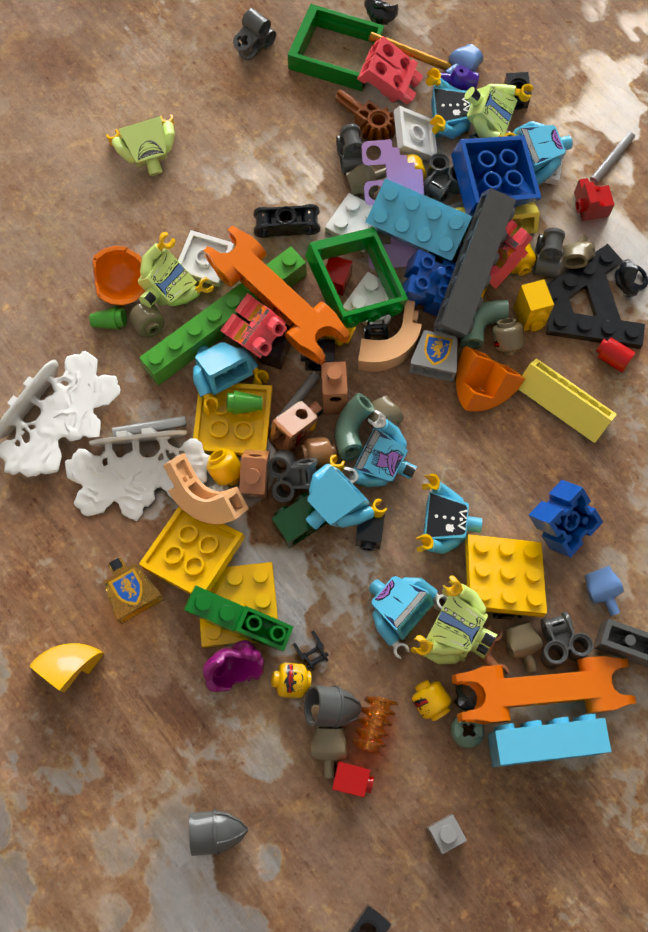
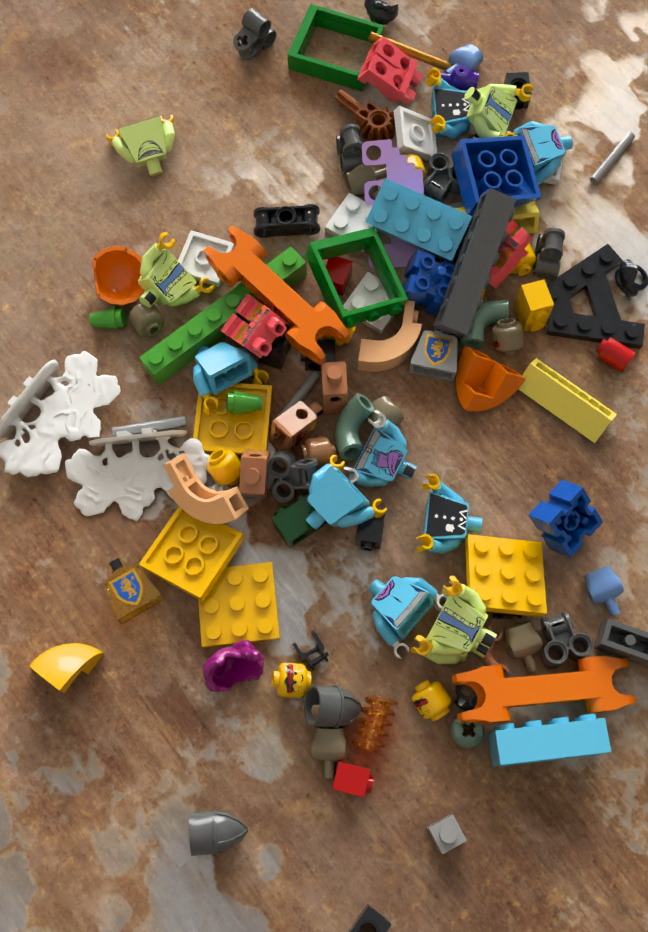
green slope [183,585,294,651] -> none
black piece [364,320,388,340] -> none
dark tan piece [563,234,595,269] -> none
red brick [574,178,615,221] -> none

